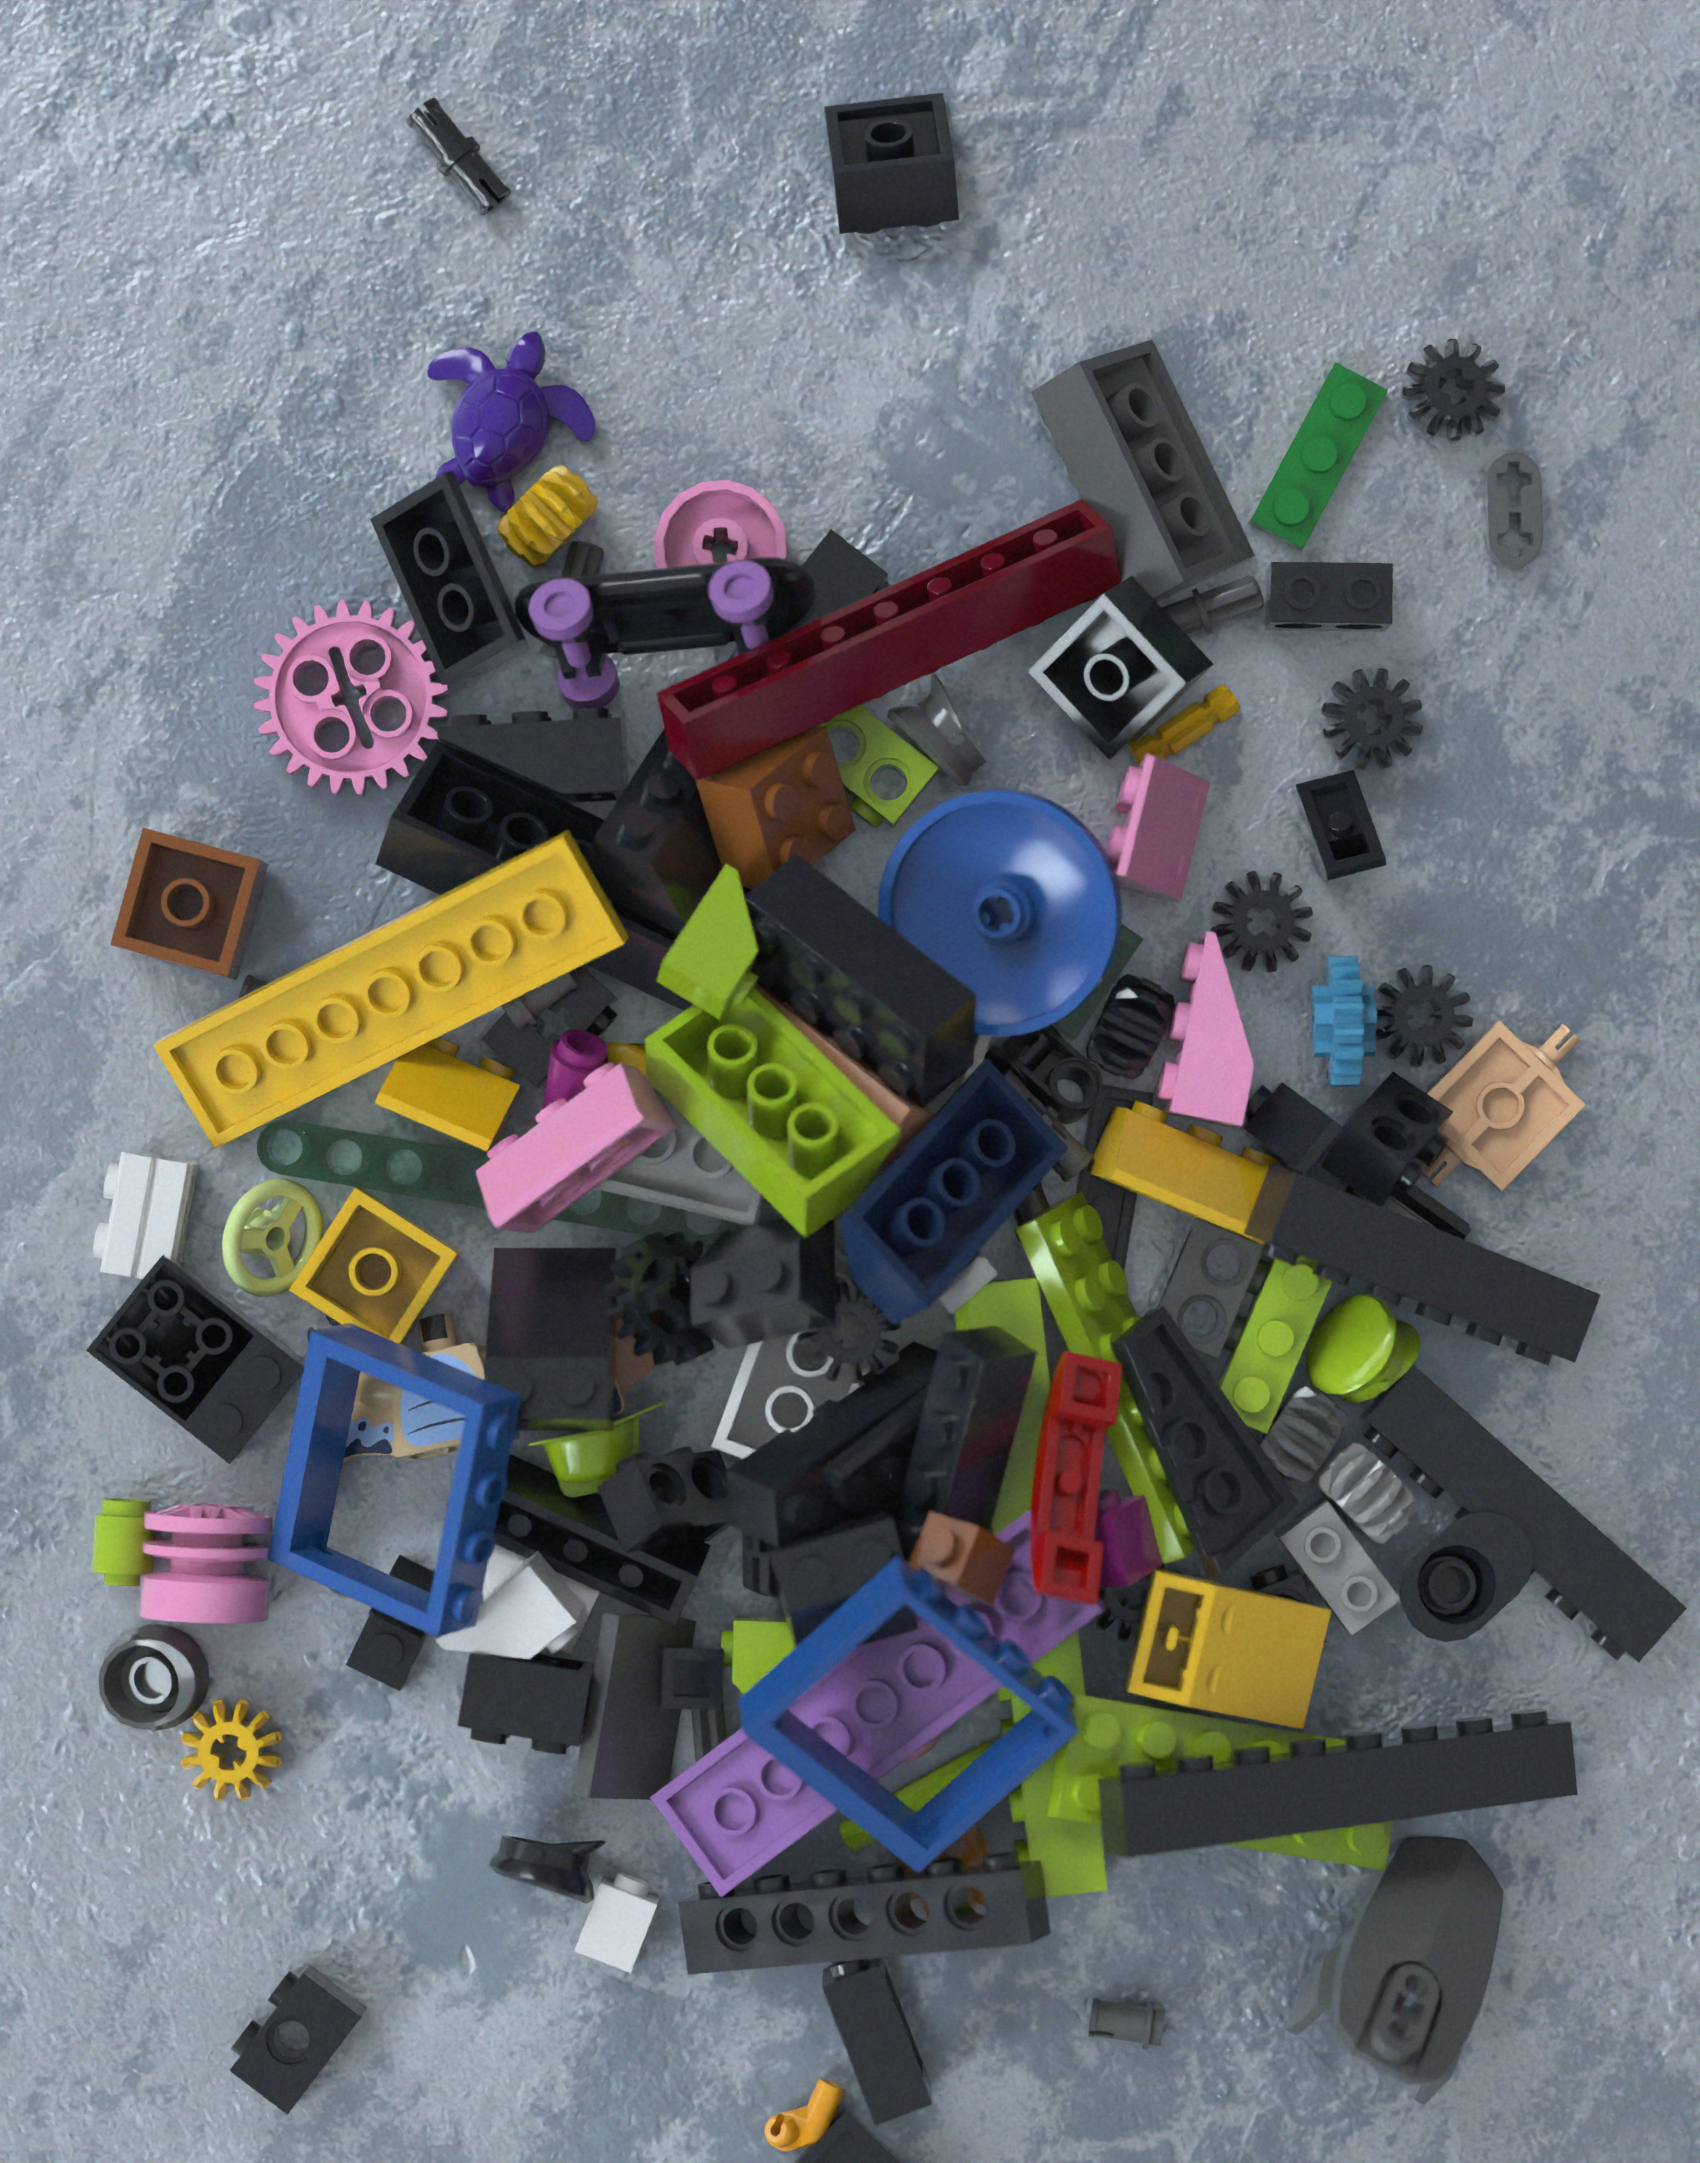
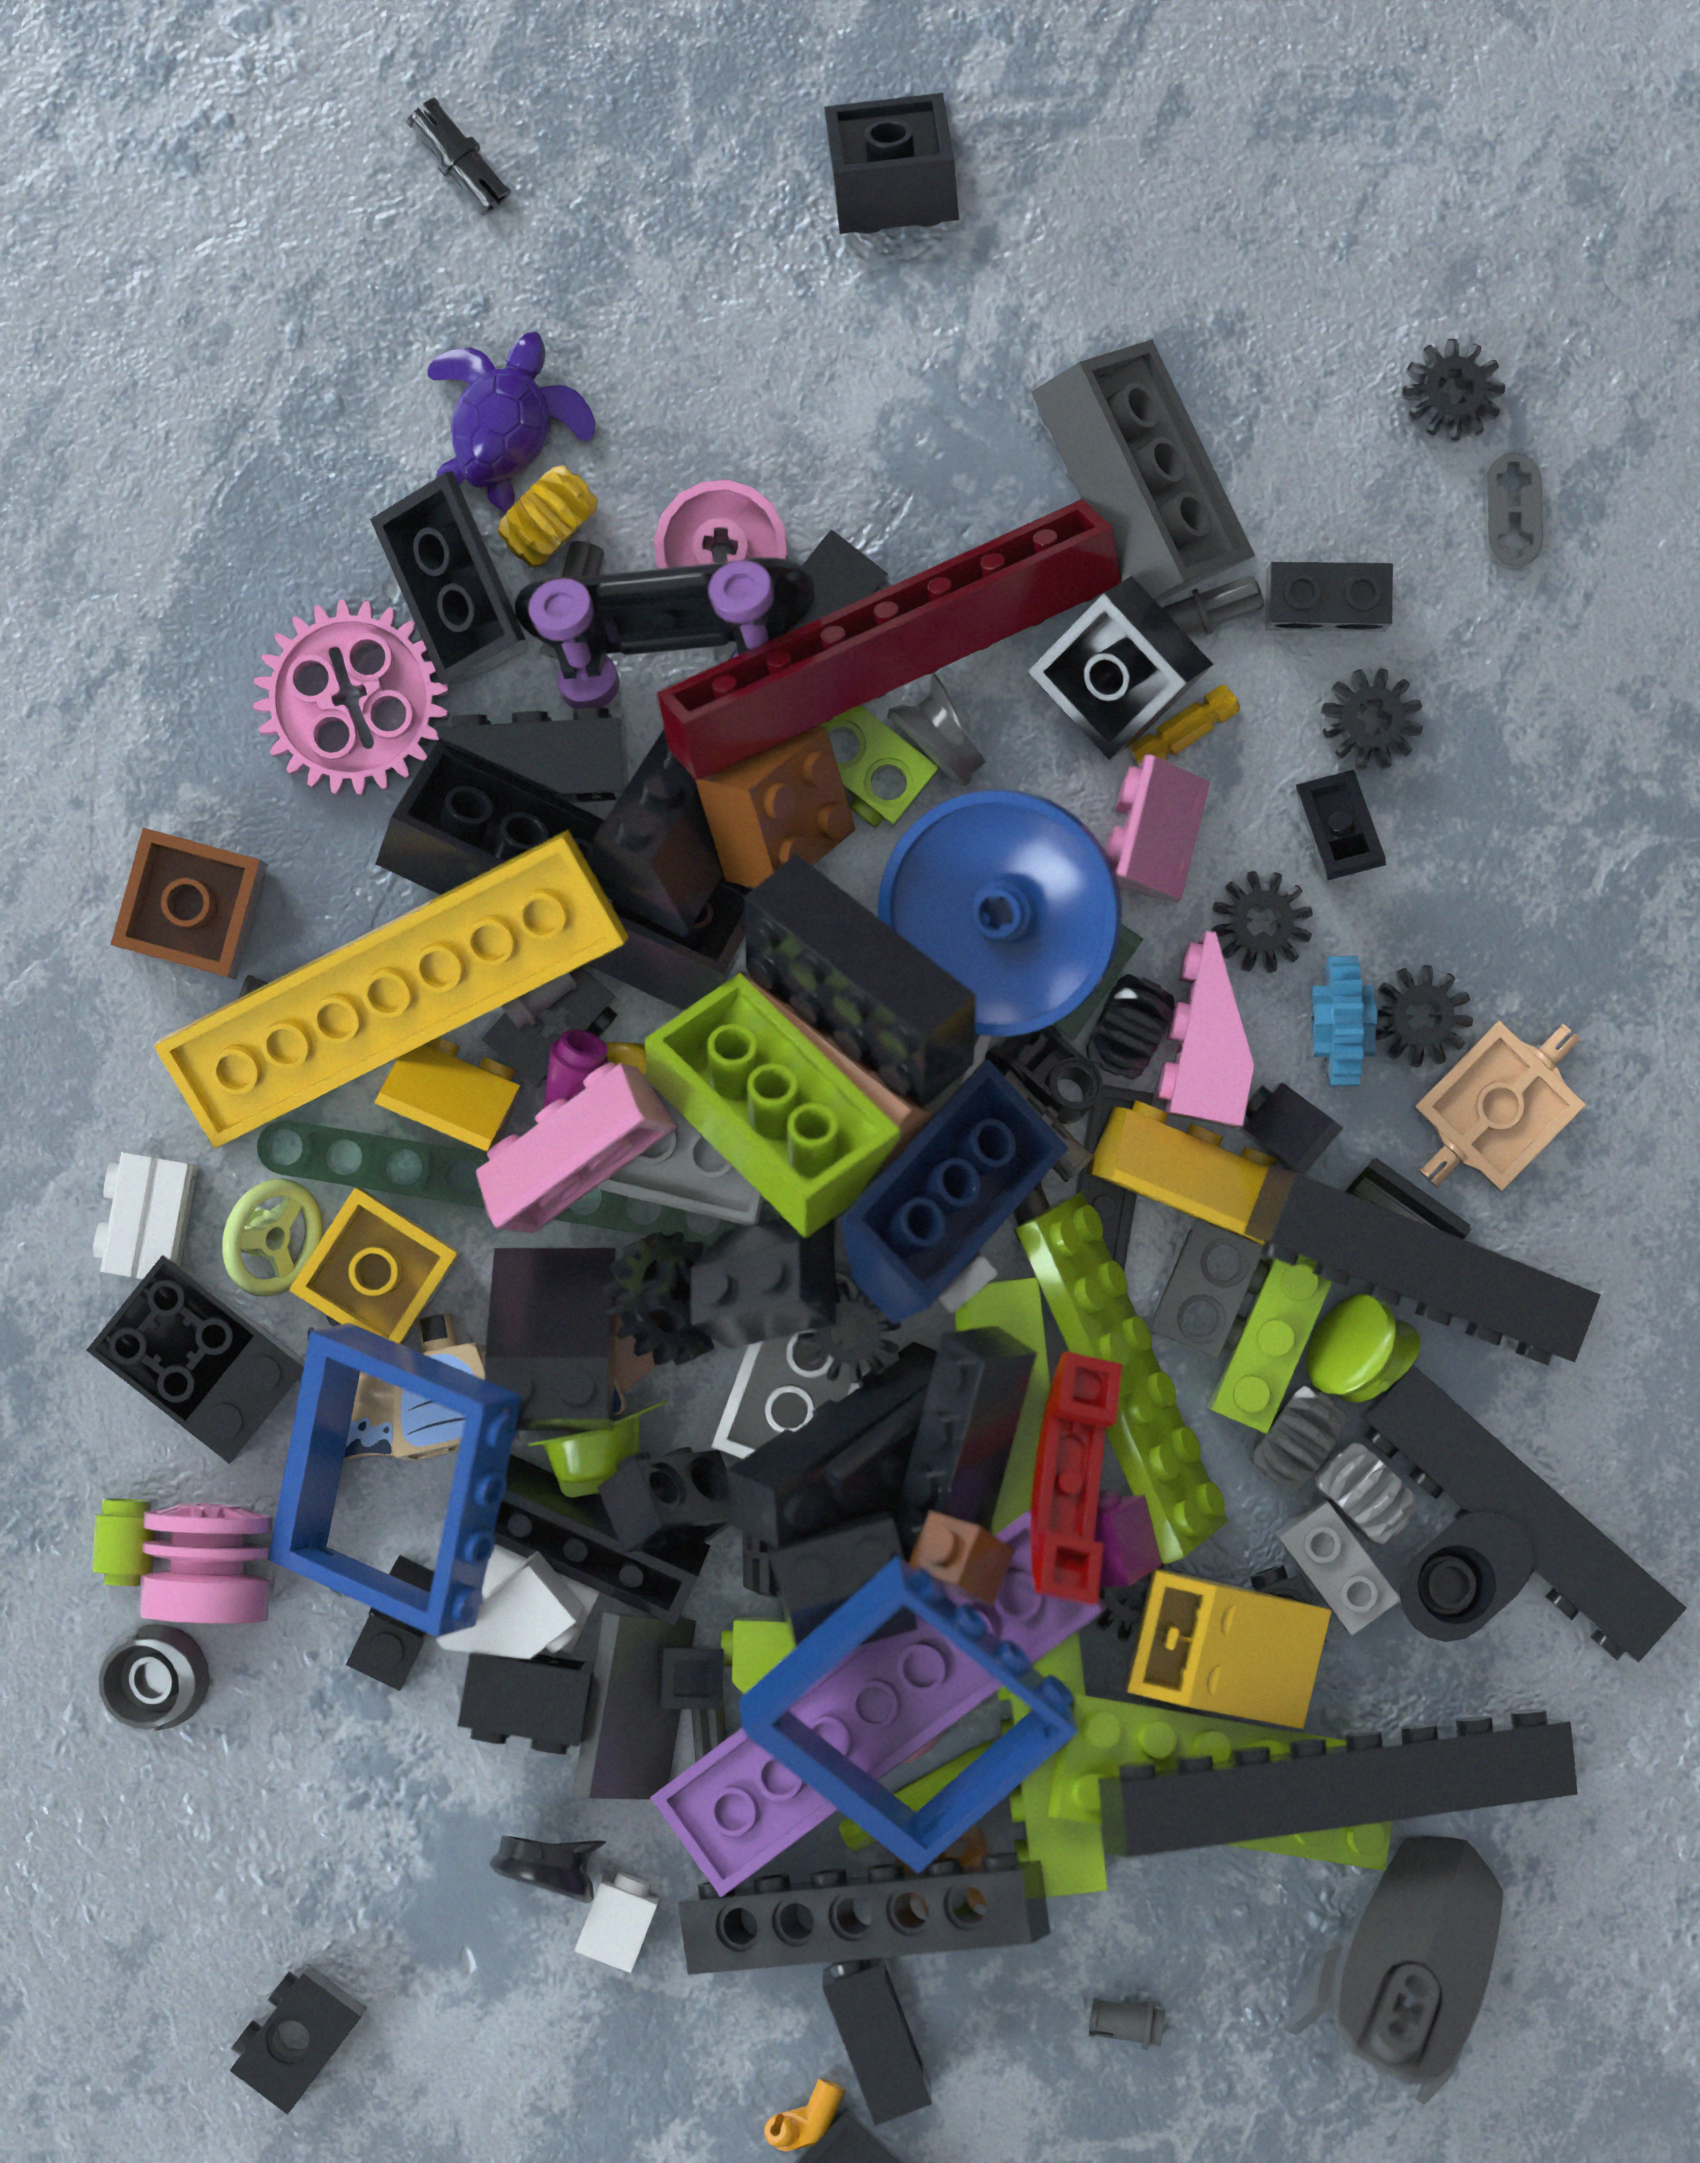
yellow gear [180,1698,283,1801] -> none
lime slope [657,864,759,1020] -> none
black wing [1111,1306,1299,1578] -> none
green plate [1249,362,1388,551] -> none
black brick [1320,1072,1454,1207] -> none

